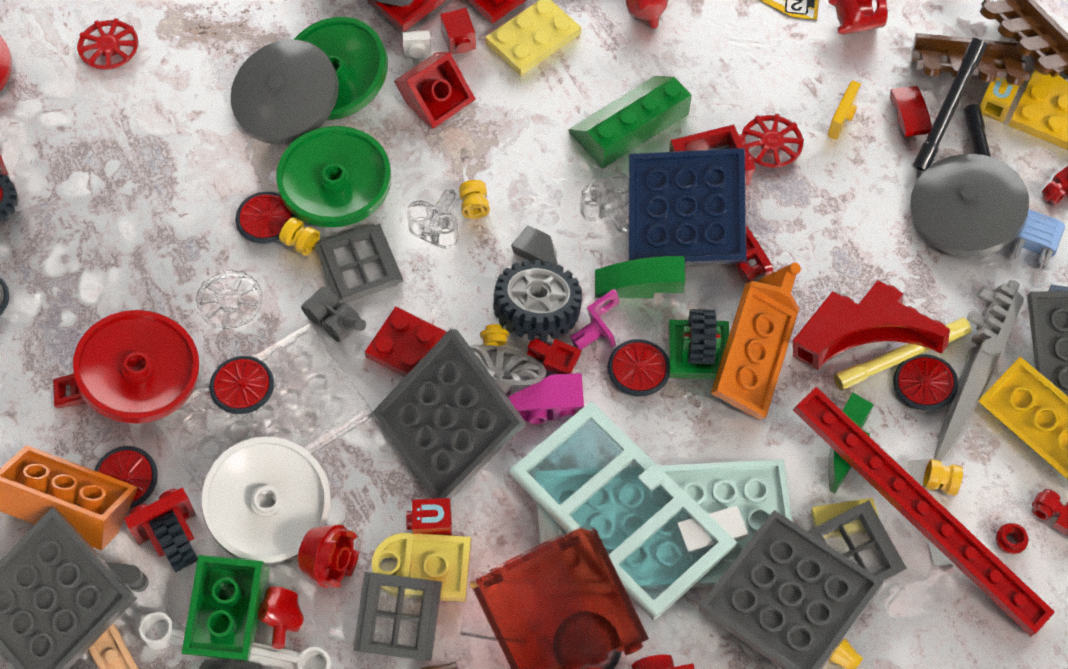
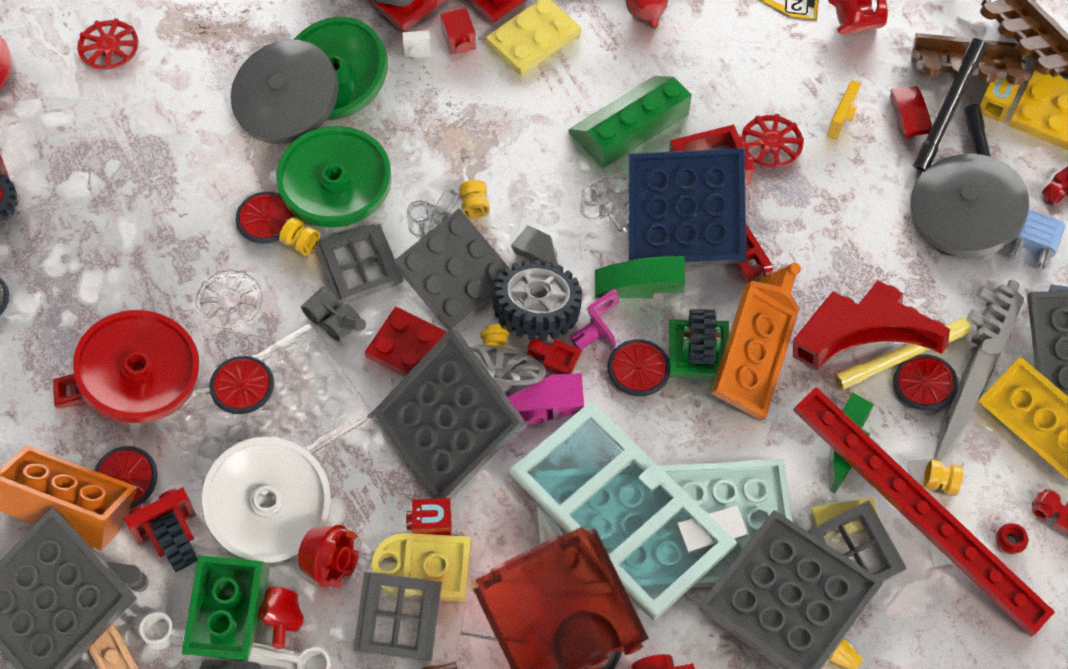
red slope [394,52,476,129] -> none
none -> dark grey plate [392,208,509,331]

